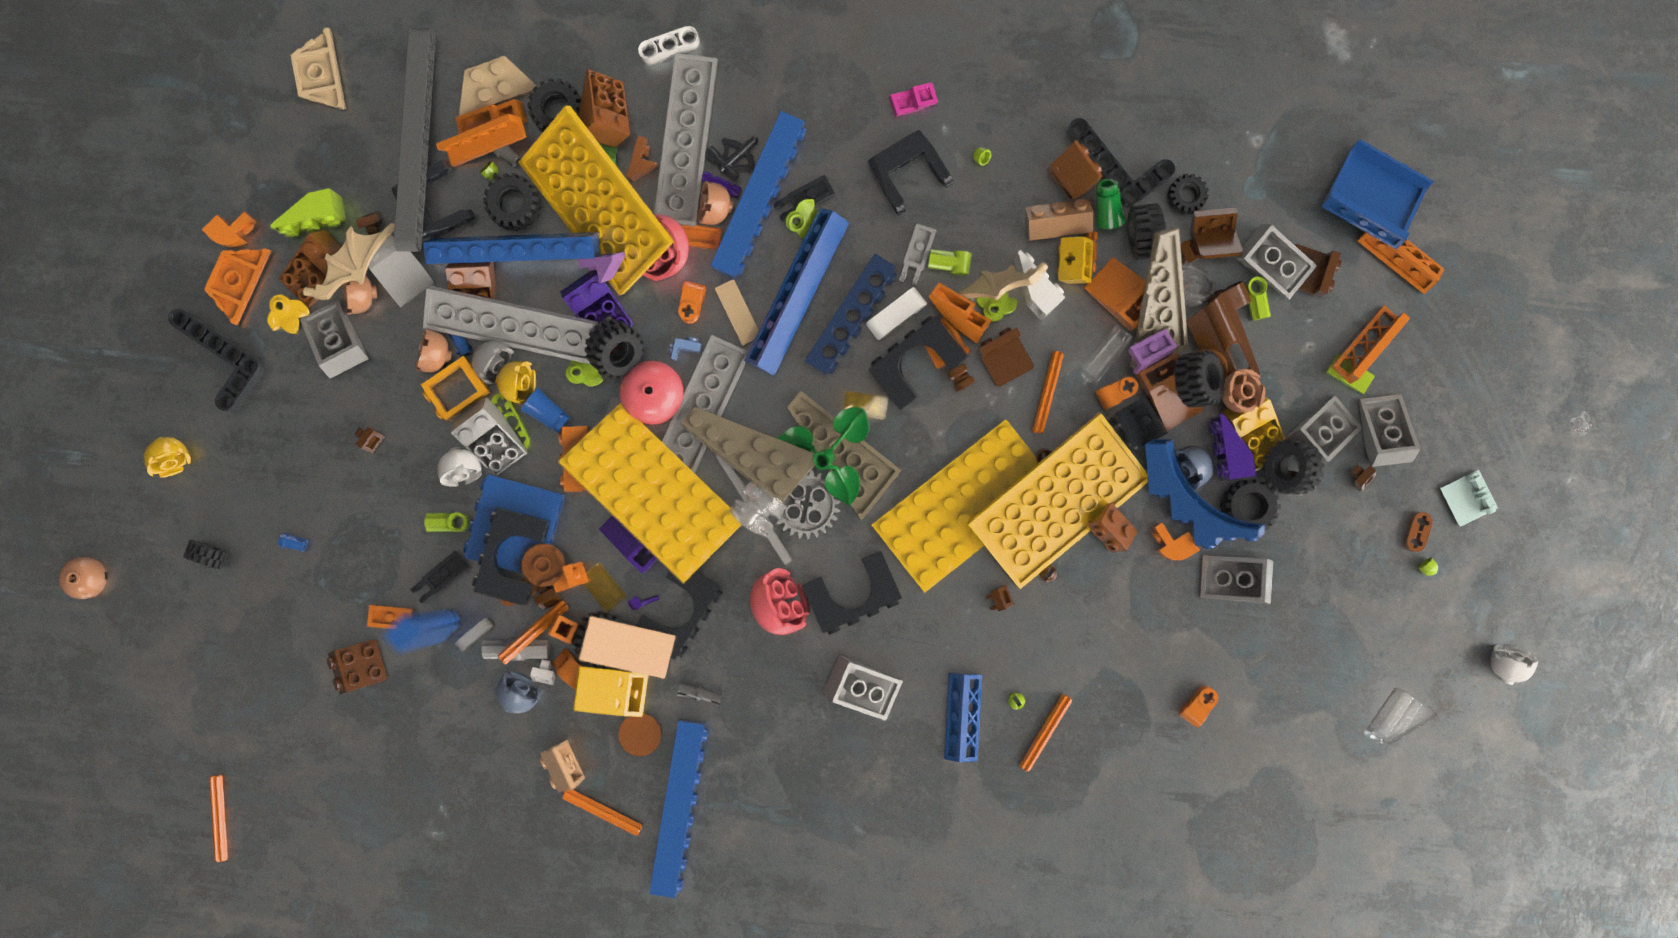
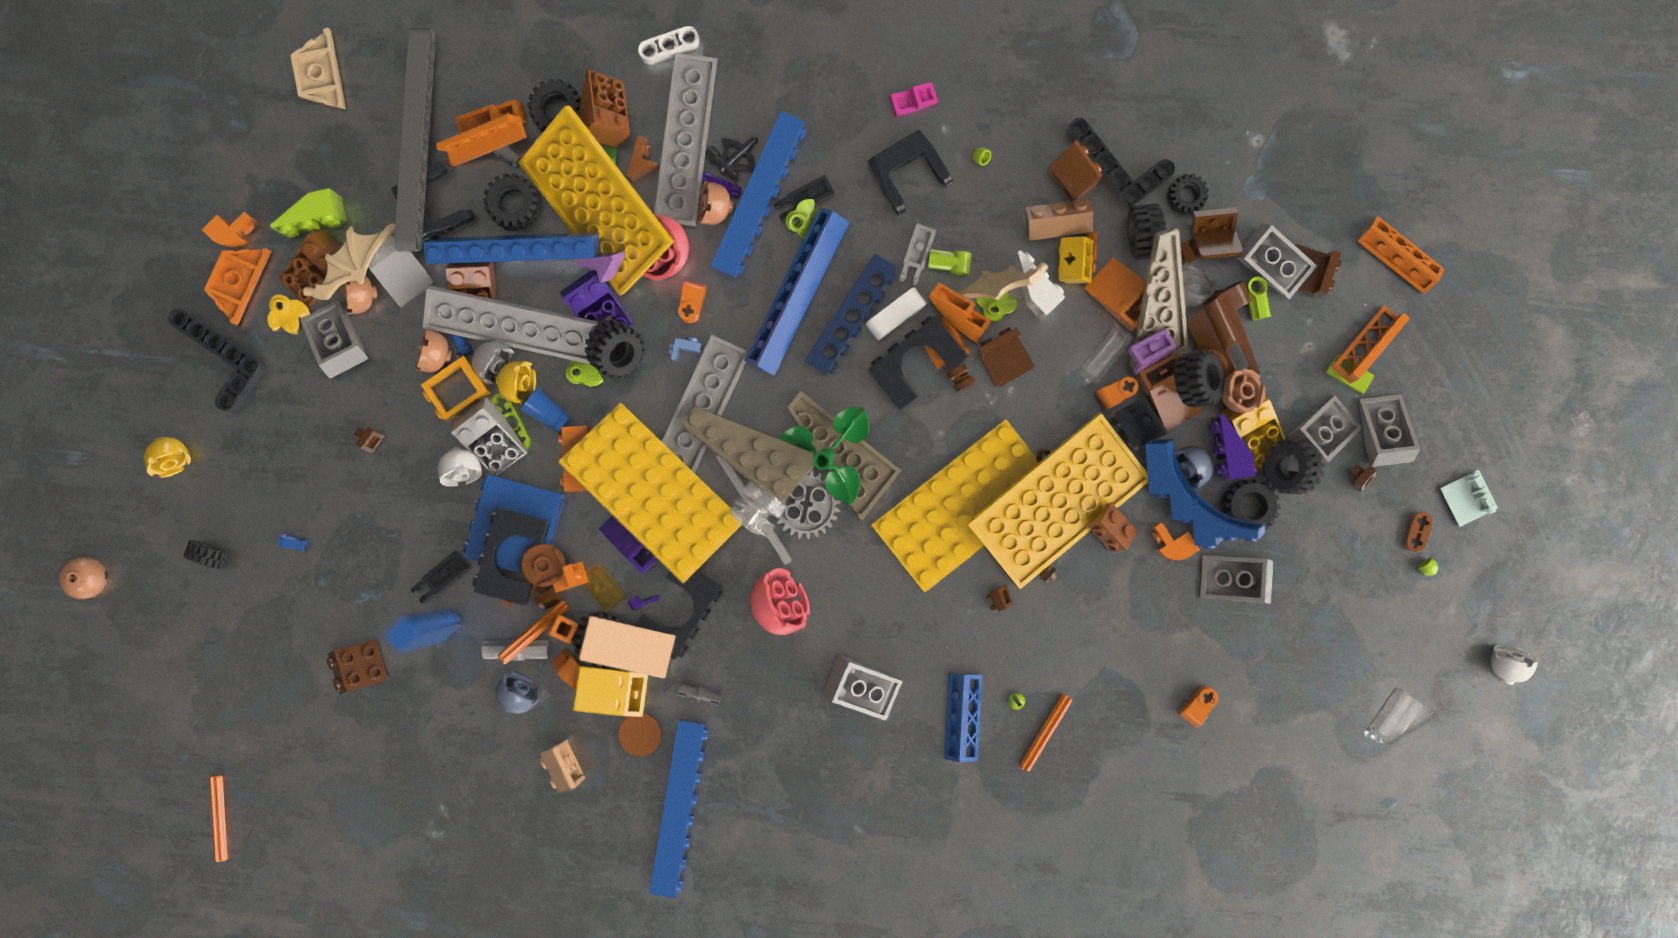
reddish brown tile [355,211,382,235] -> none
orange plate [367,605,414,629] -> none
lime piece [425,512,471,532] -> none
light grey beam [455,617,493,652] -> none
tan wing [459,56,538,115] -> none
lime hinge [479,161,499,180] -> none
white tile [530,659,556,685] -> none
orange axle [562,789,643,836] -> none
coral cylinder [619,360,685,426] -> none
orange tile [681,225,723,250] -> none
tan tile [715,279,759,346] -> none
black arch [802,551,902,635] -> none
clear yellow slope [843,391,888,420] -> none
orange axle [1032,351,1064,434] -> none
green plant [1096,179,1126,229] -> none
blue panel [1321,139,1434,249] -> none

